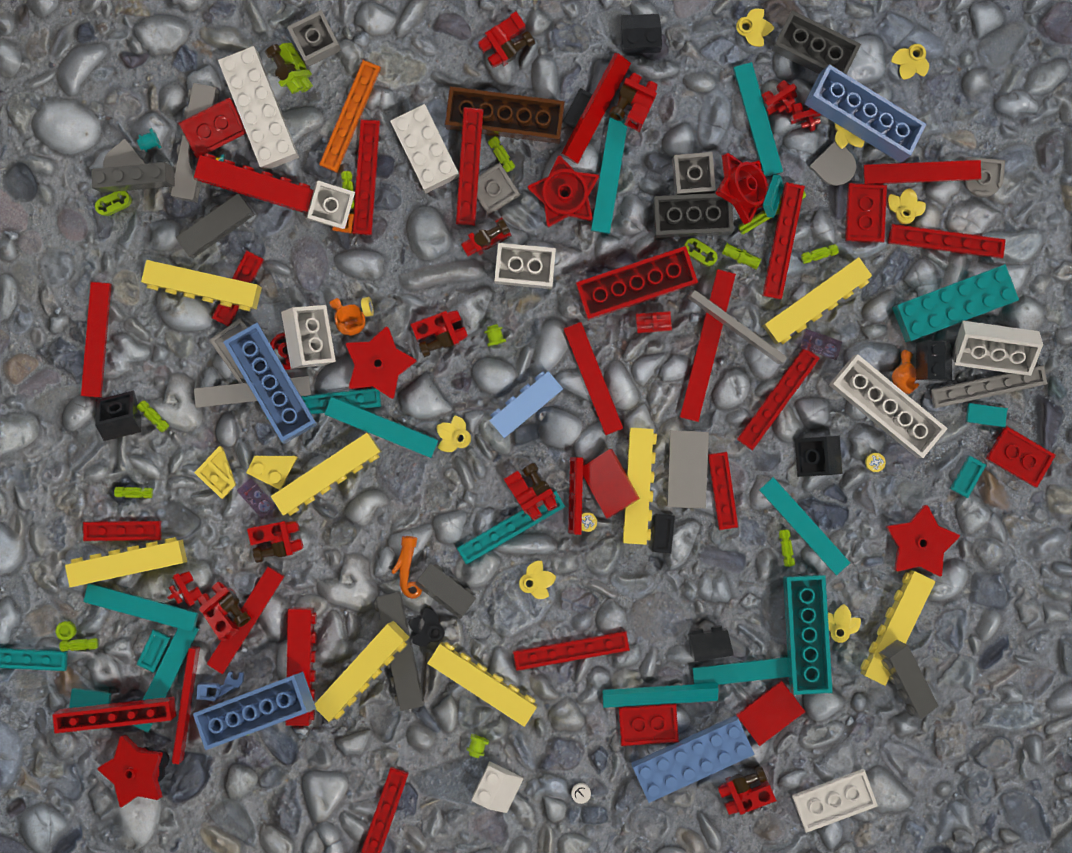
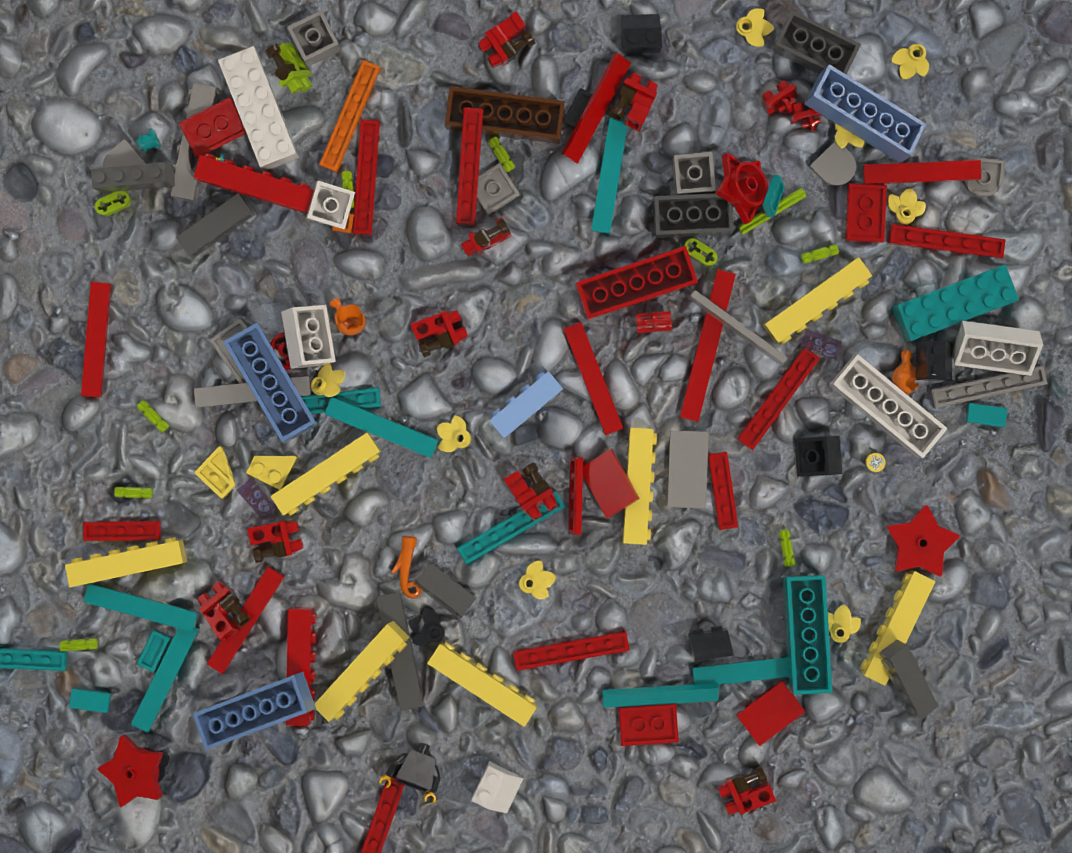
red brick [52,697,177,734] -> none
lime tile [55,621,77,641] -> none
black slope [95,390,142,441] -> none
light yellow brick [141,260,262,312] -> none
red hips [167,571,202,607] -> none
red tile [172,646,200,764] -> none
medium blue piece [197,671,244,701] -> none
red tile [212,250,264,326] -> none
red plate [346,326,417,399] -> none
light yellow tile [361,297,374,317] -> none
white brick [390,104,459,194] -> none
lime brick [466,734,489,758] -> none
lime brick [484,324,506,347] -> none
white brick [495,243,556,289] -> none
red plate [528,155,599,228] -> none
white tile [571,783,591,804] -> none
tile [582,512,597,532] -> none
medium blue brick [631,715,755,803] -> none
black tile [652,514,675,554] -> none
lime pin [722,243,761,270] -> none
teal tile [733,62,783,177] -> none
teal tile [759,477,850,576] -> none
red tile [762,182,805,300] -> none
white tile [792,769,878,833] -> none
teal tile [950,456,986,498] -> none
red tile [985,426,1056,488] -> none
none -> light yellow plate [311,364,345,397]
none -> black torso [379,743,441,803]

